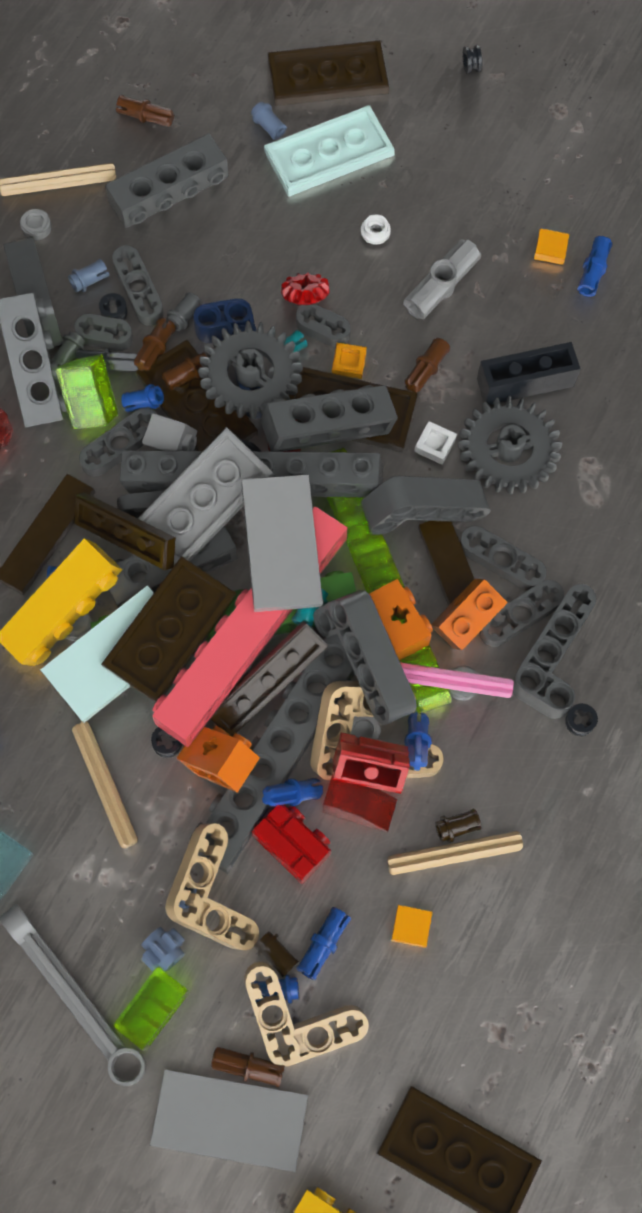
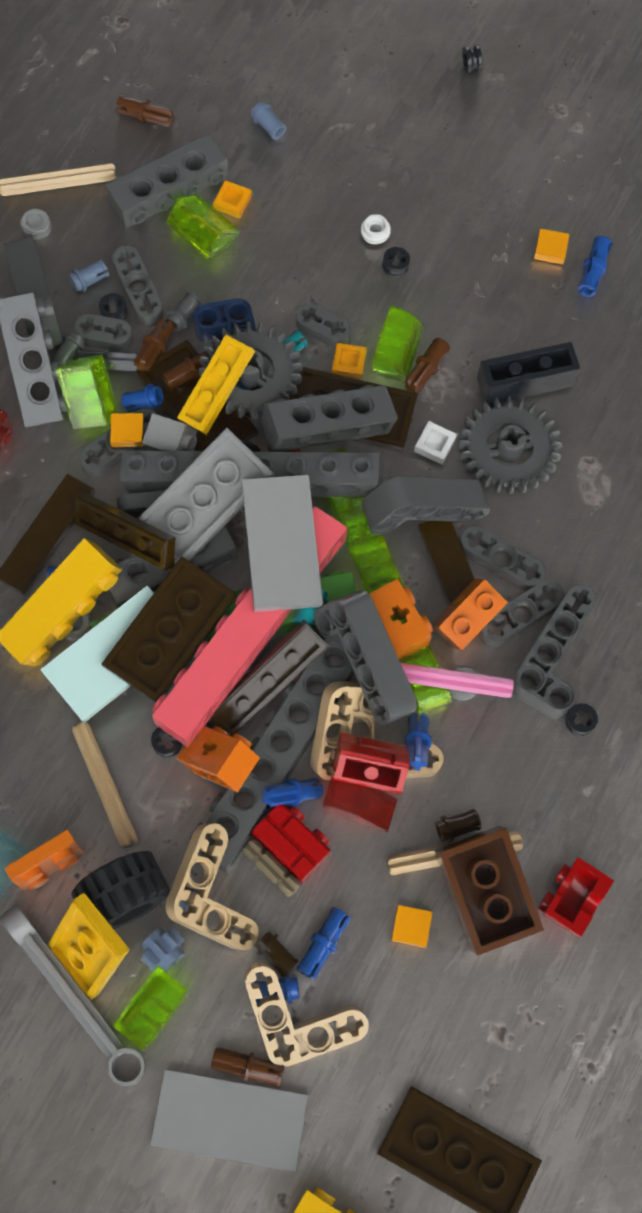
light aqua tile [264,105,395,197] -> none
dark brown tile [268,40,389,106] -> none
red gear [281,272,330,305] -> none
light grey tile [351,716,381,740] -> none
light grey piece [404,239,481,320] -> none
none -> orange plate [4,829,84,891]
none -> yellow tile [47,893,130,1001]
none -> black tyre [71,851,171,930]
none -> light orange tile [110,413,144,447]
none -> clear neon green brick [166,195,241,259]
none -> yellow tile [177,334,255,435]
none -> light orange tile [213,180,252,219]
none -> dark tan axle [243,839,301,897]
none -> clear neon green brick [371,306,424,382]
none -> black bush [382,247,410,278]
none -> reddish brown brick [434,826,544,956]
none -> red cylinder [537,857,614,938]

